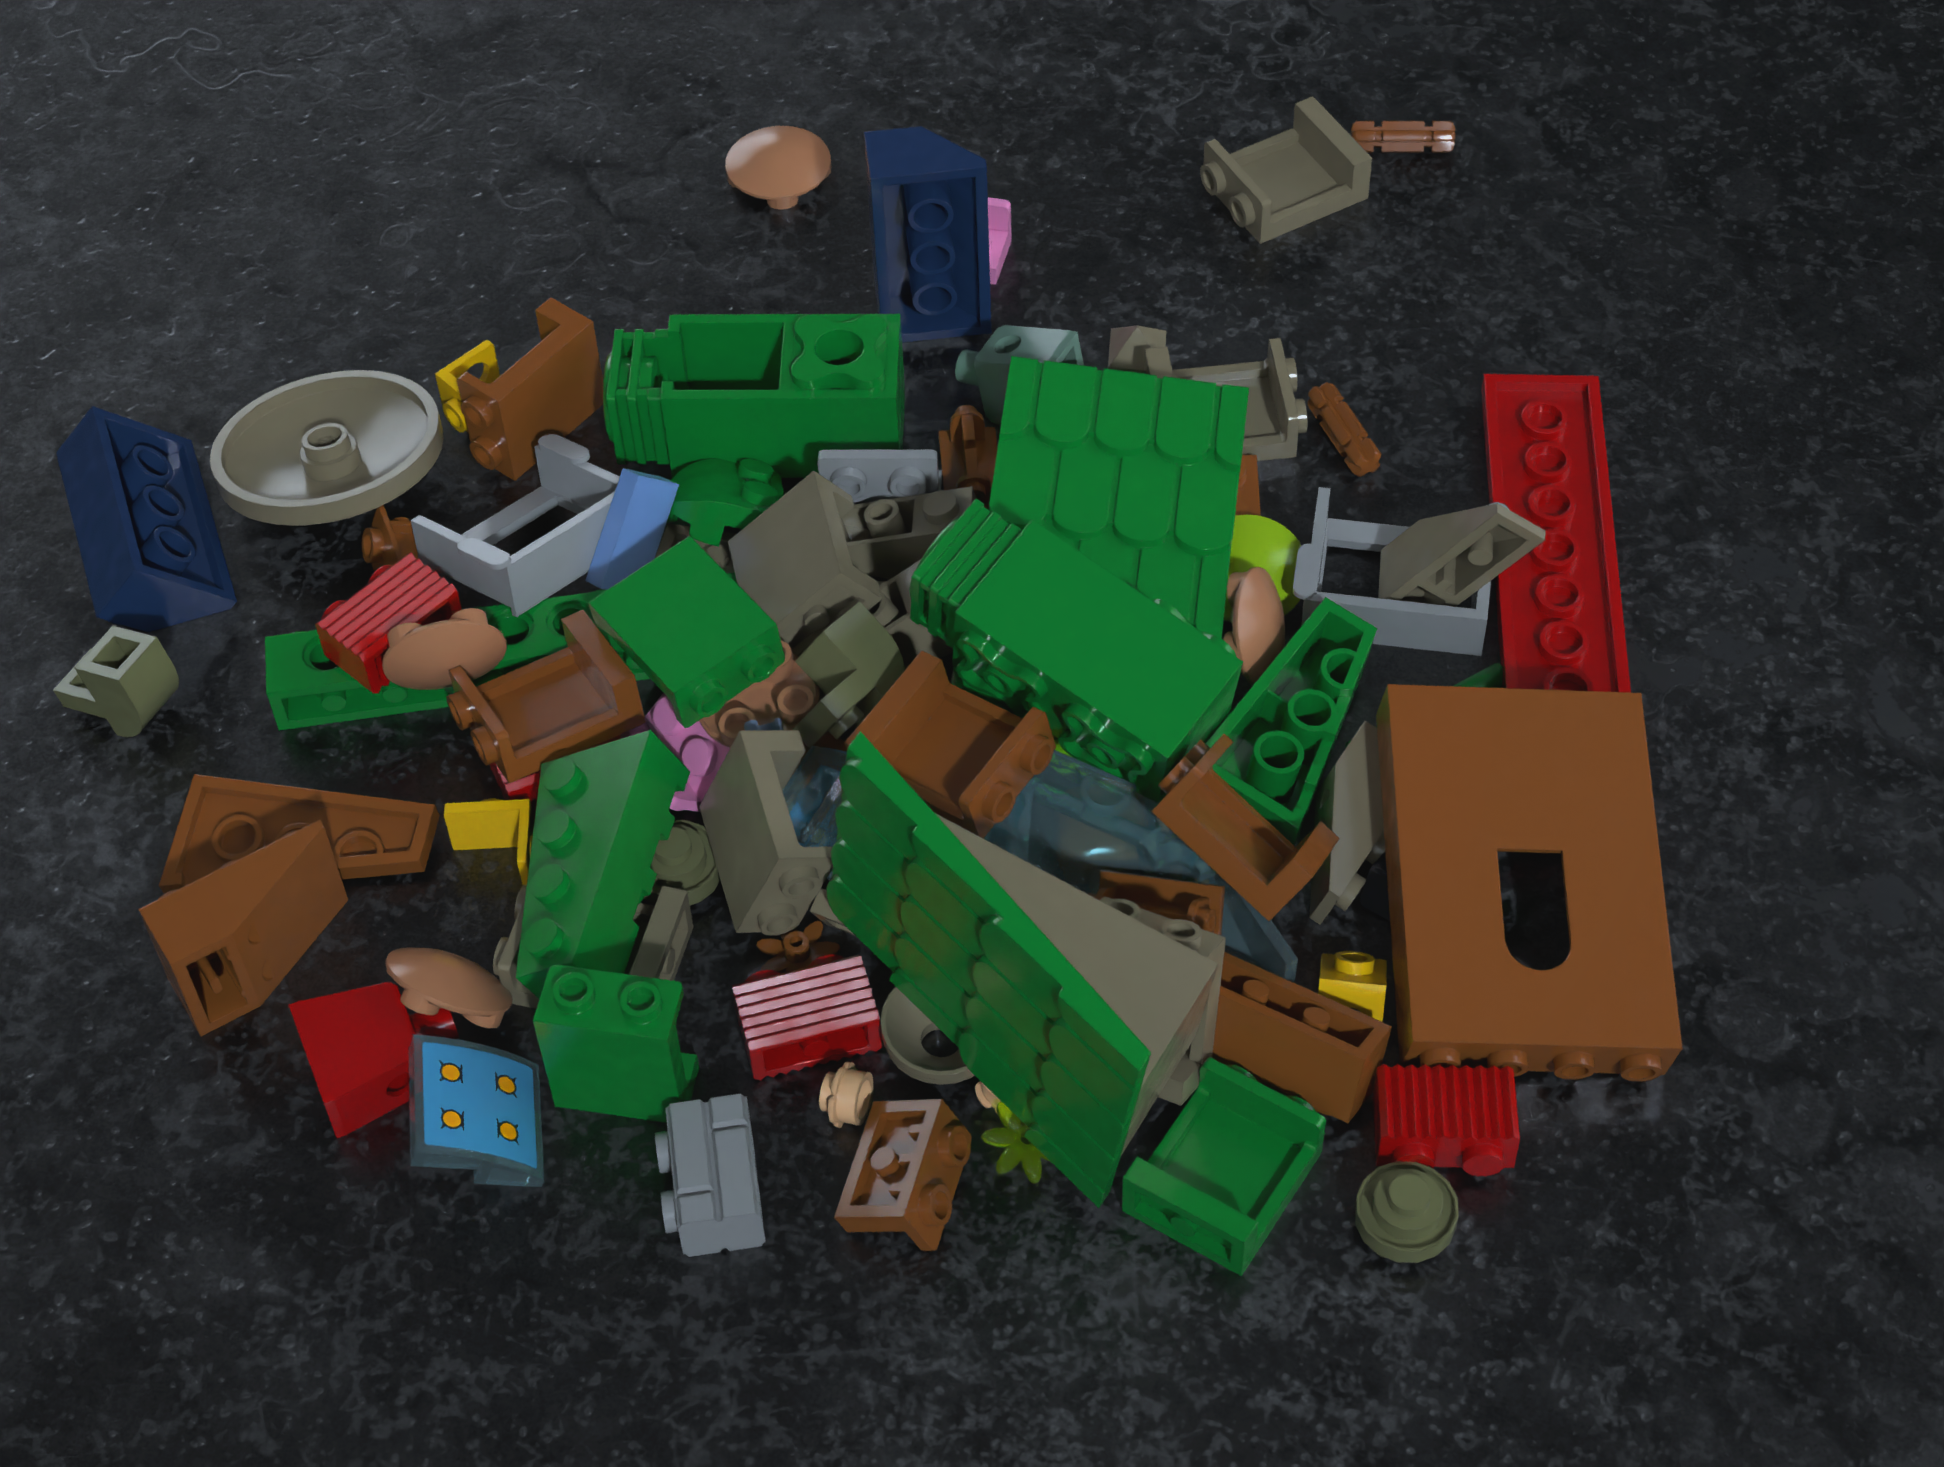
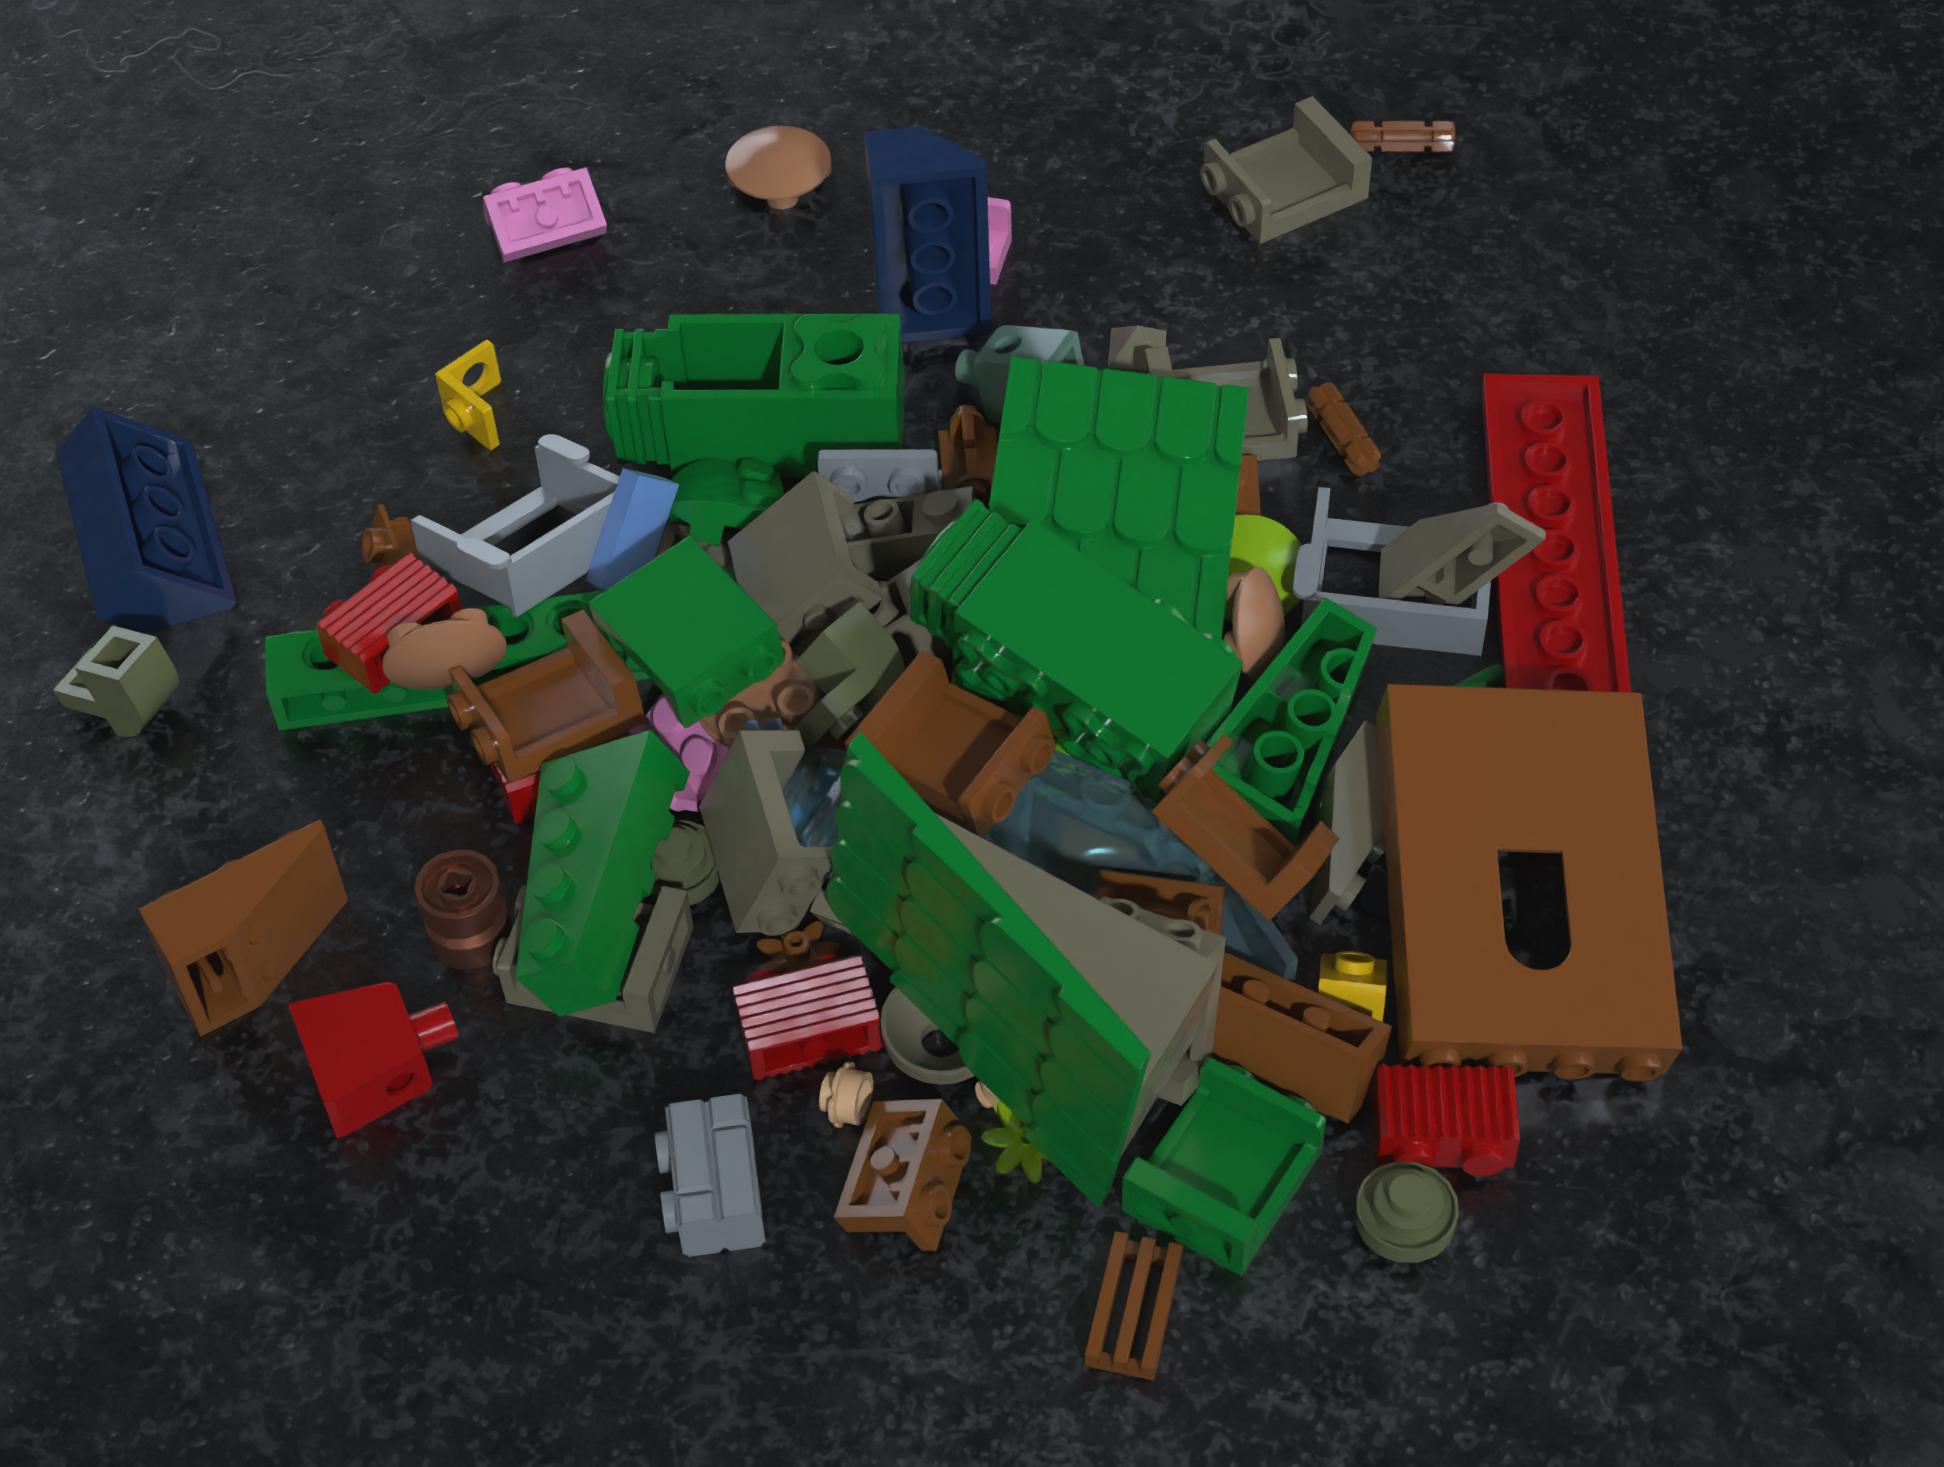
dark orange wing [159,774,440,894] -> none
dark tan dish [210,370,444,526] -> none
nougat dish [385,948,513,1028] -> none
slope [409,1034,544,1187] -> none
yellow bracket [444,798,535,885] -> none
dark orange panel [457,297,603,481] -> none
green panel [533,965,700,1123] -> none
none -> copper wheel [414,850,512,970]
none -> bright pink bracket [483,167,607,262]
none -> dark orange tile [1085,1231,1183,1381]

